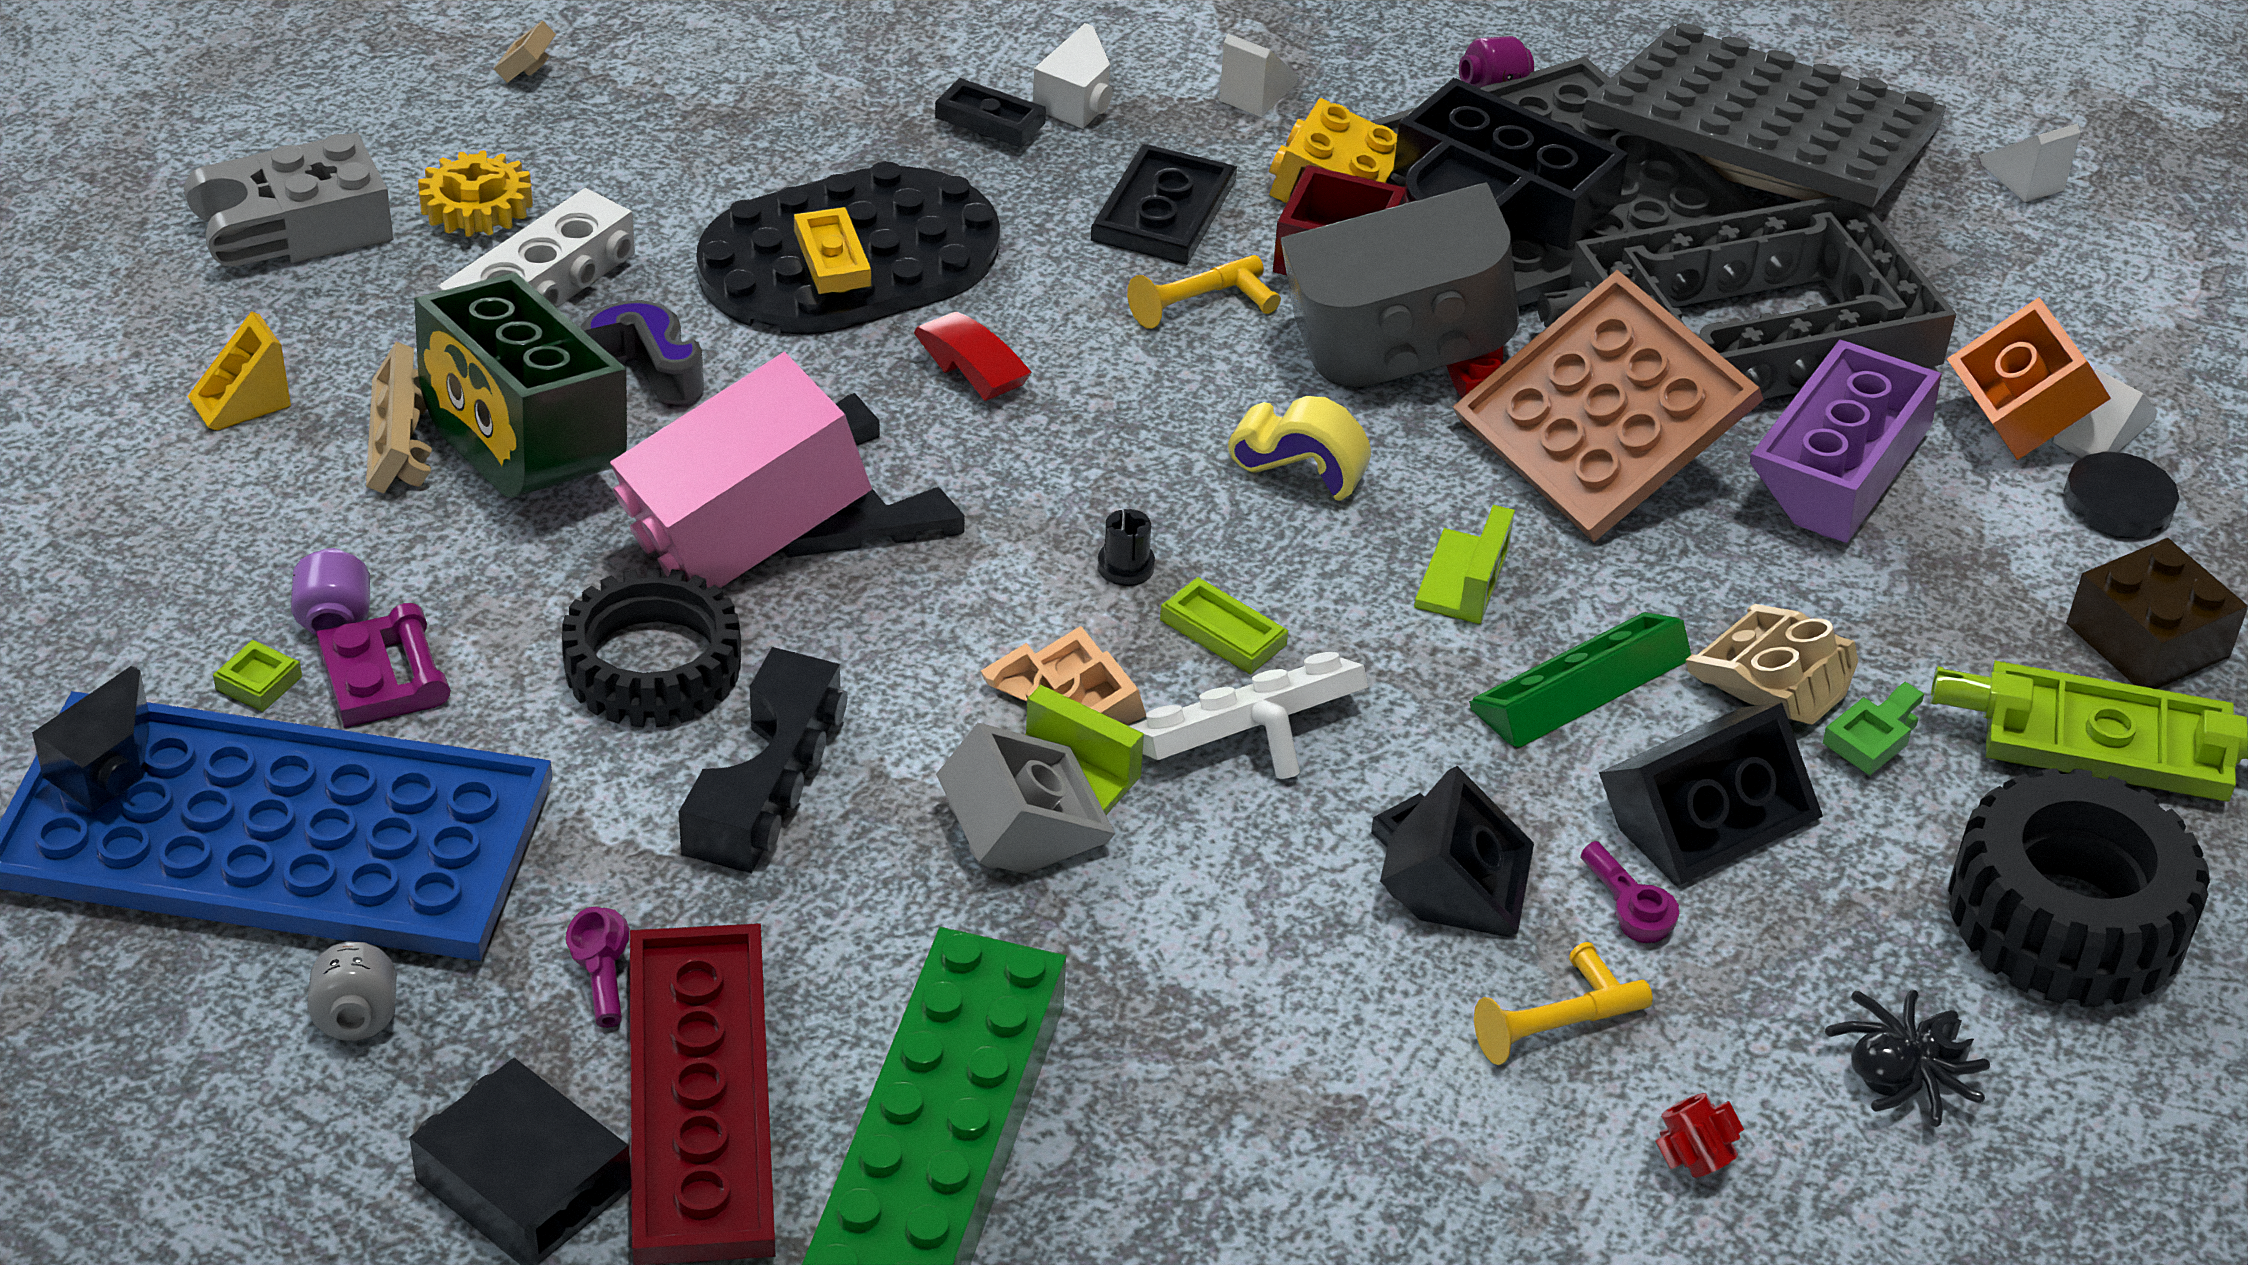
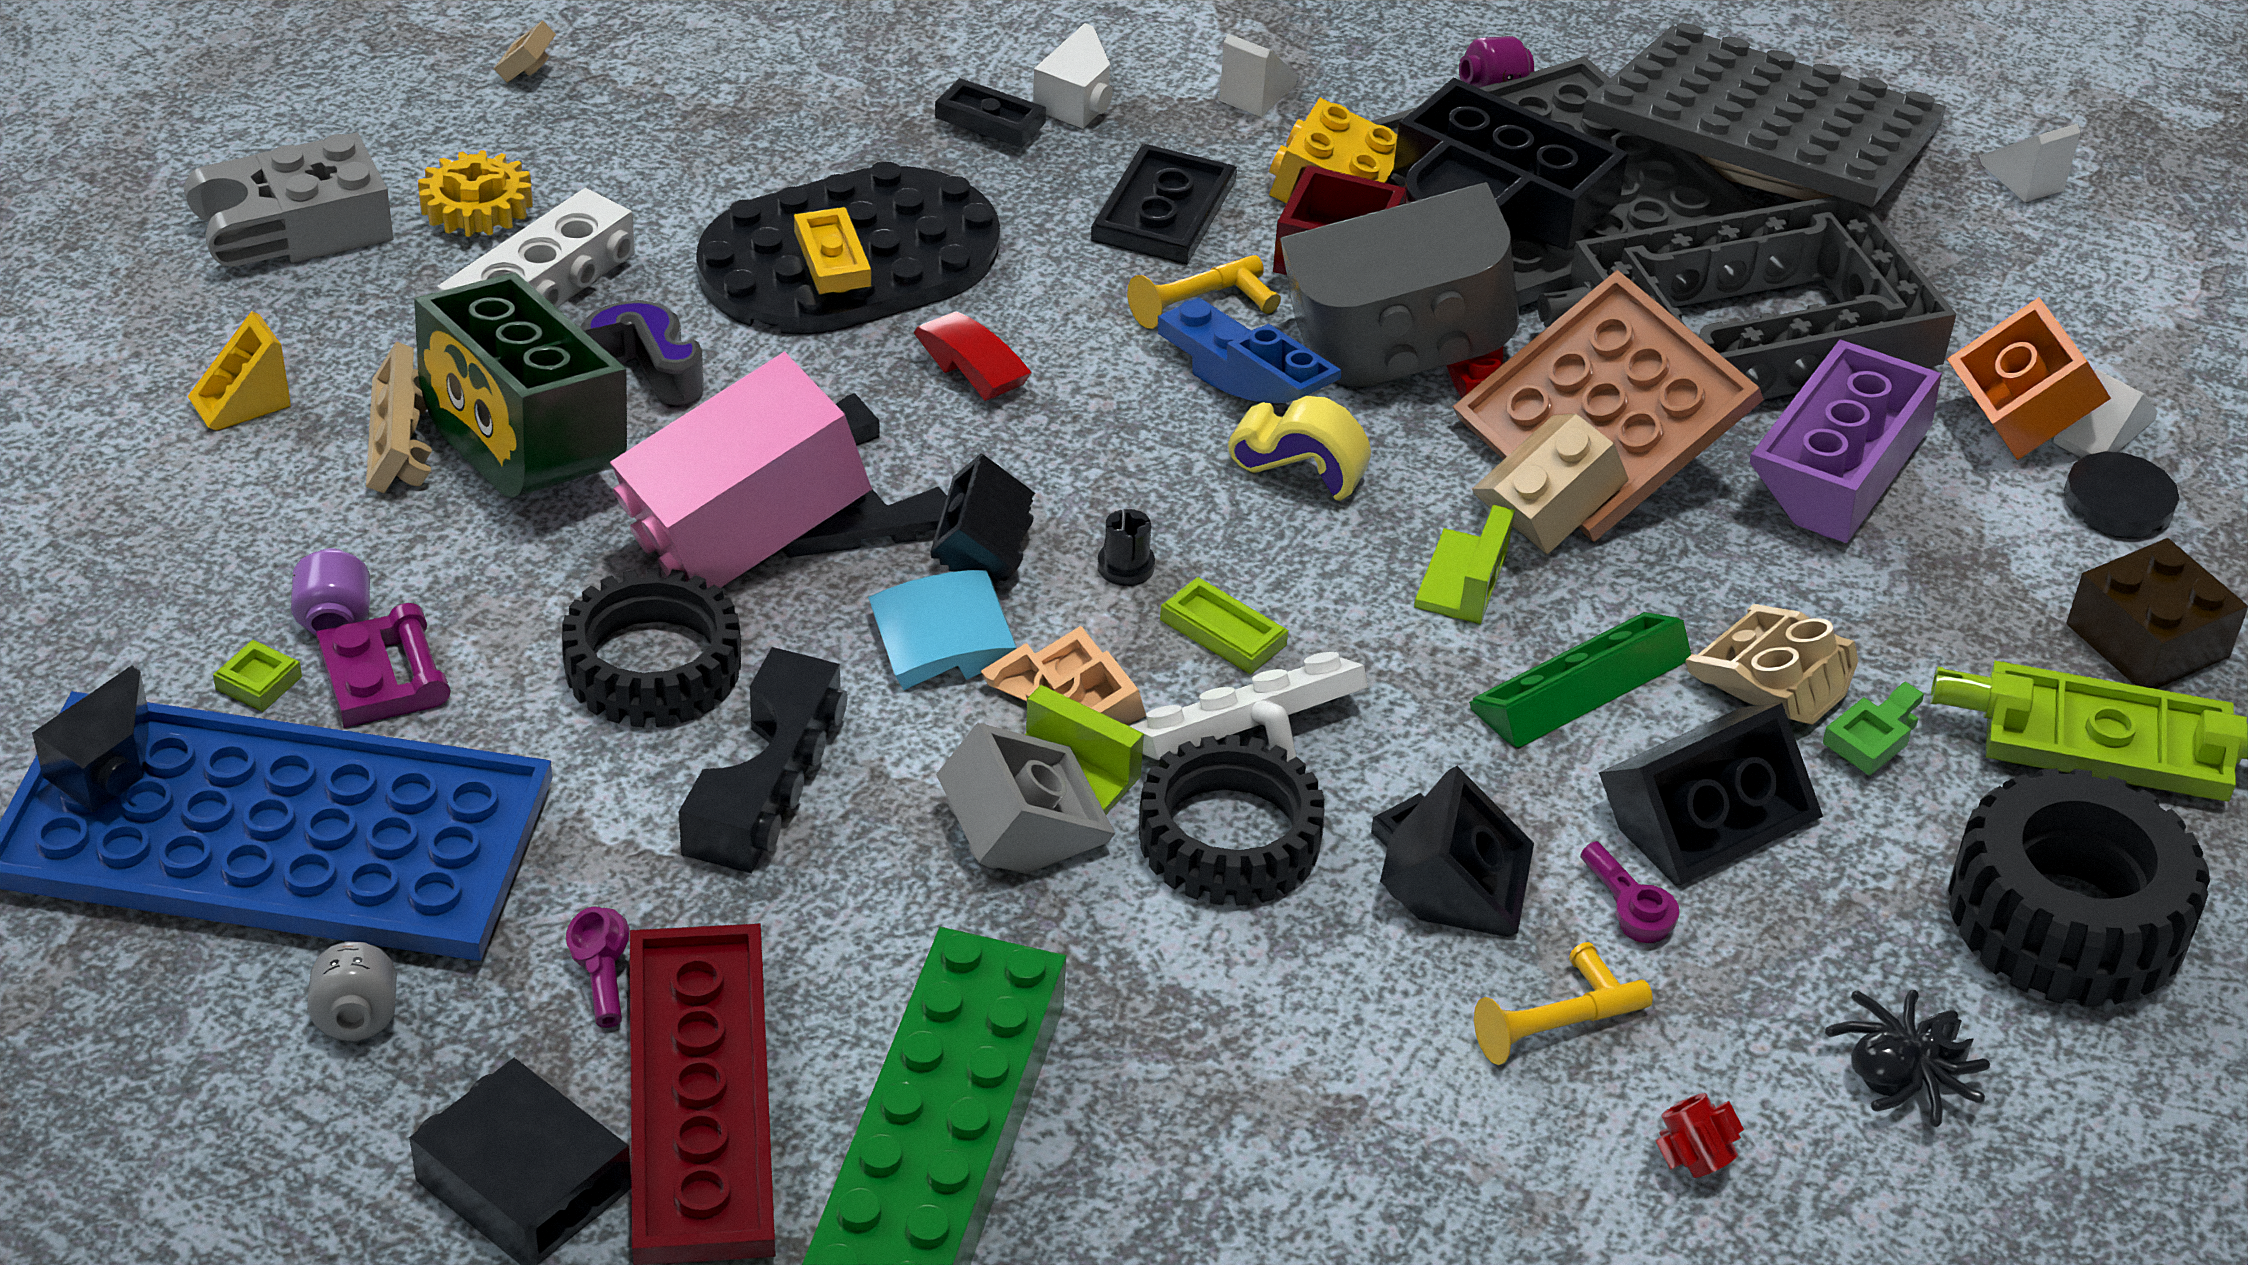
none -> medium azure slope [868,570,1017,690]
none -> black brick [930,454,1036,583]
none -> black tyre [1139,735,1325,906]
none -> blue slope [1158,297,1341,403]
none -> tan slope [1472,414,1629,555]

